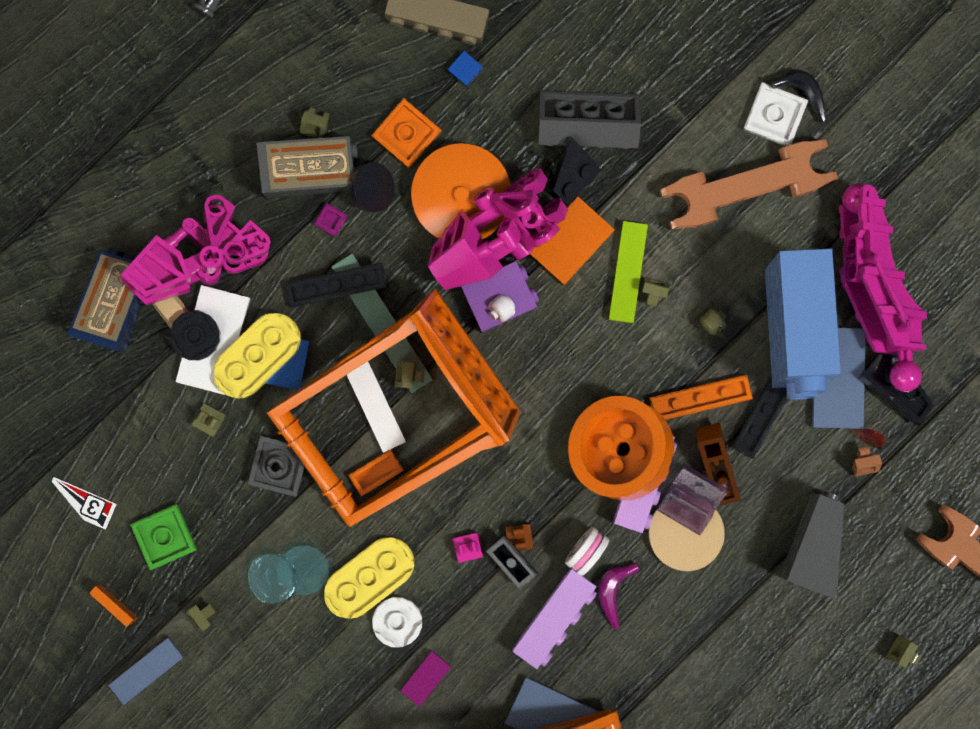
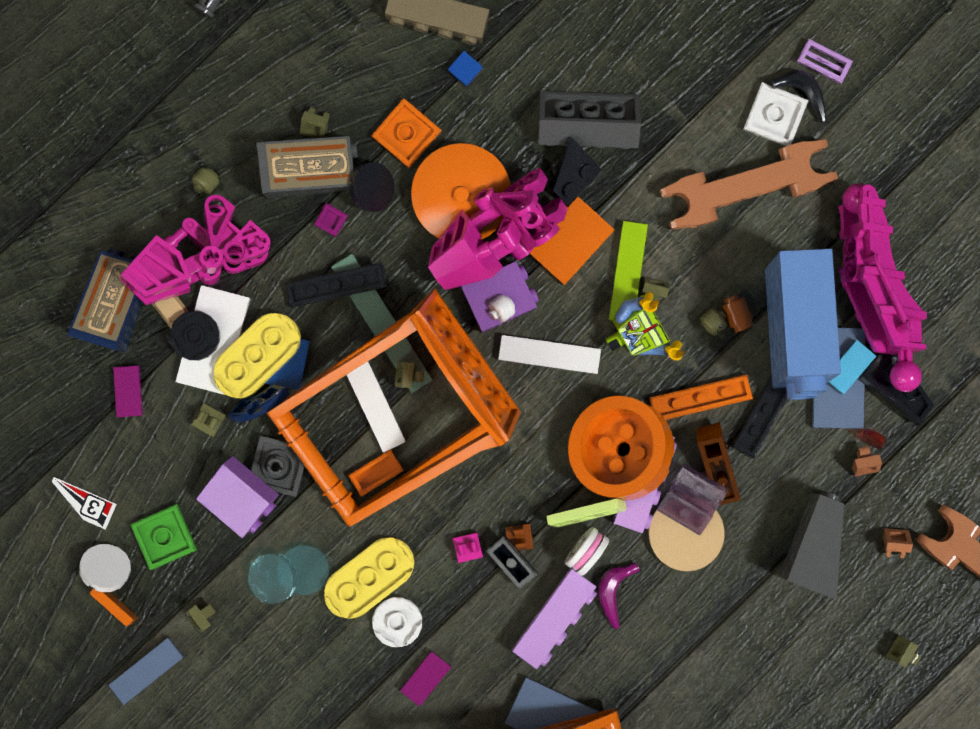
none -> white tile [79,544,131,592]
none -> magenta tile [113,366,143,418]
none -> olive piece [192,167,219,194]
none -> brick [196,456,279,538]
none -> dark blue tile [227,384,290,422]
none -> white tile [498,335,601,374]
none -> yellowish green tile [547,499,627,528]
none -> torso [605,292,684,360]
none -> dark orange brick [721,294,754,333]
none -> lavender tile [797,39,853,85]
none -> medium azure tile [828,340,876,395]
none -> nougat tile [882,528,913,558]

